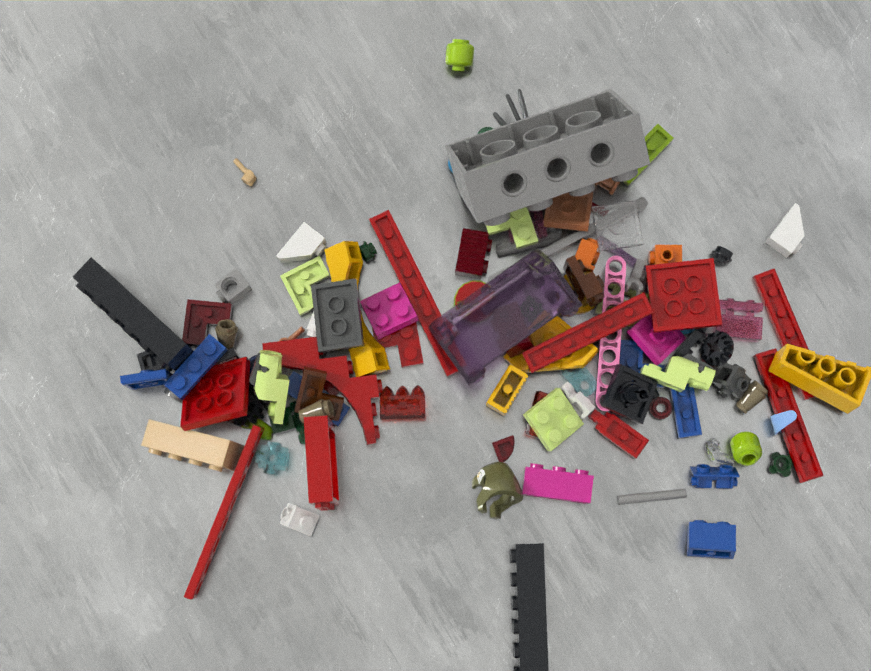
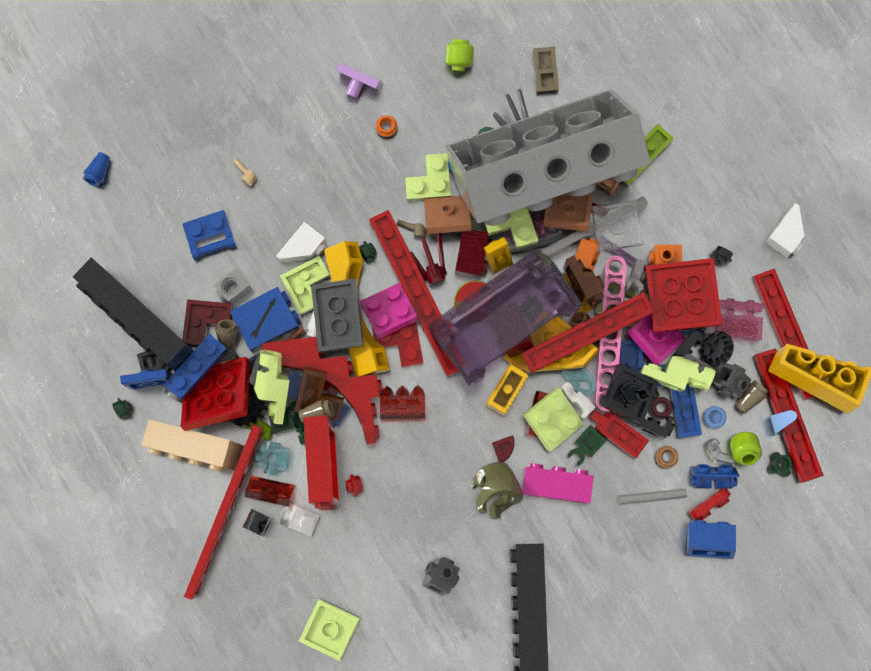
none -> blue cone [83,152,110,186]
none -> dark green plate [112,398,131,420]
none -> blue plate [182,210,236,261]
none -> blue brick [230,287,301,353]
none -> black leg [243,509,273,537]
none -> clear red plate [245,476,295,507]
none -> yellowish green plate [299,599,360,661]
none -> lavender tile [337,63,383,98]
none -> red plate [345,474,363,497]
none -> orange plate [376,115,398,137]
none -> dark tan hand [397,219,426,238]
none -> yellowish green plate [405,153,451,201]
none -> dark red plant [410,233,447,285]
none -> dark grey brick [422,557,460,596]
none -> nougat plate [424,196,471,234]
none -> yellow plate [484,237,513,275]
none -> dark tan slope [533,46,559,92]
none -> dark green plate [568,425,607,466]
none -> medium nougat plate [570,312,591,328]
none -> black bracket [637,416,675,440]
none -> medium nougat plate [655,446,678,468]
none -> red plate [688,487,731,520]
none -> medium blue tile [703,406,726,429]

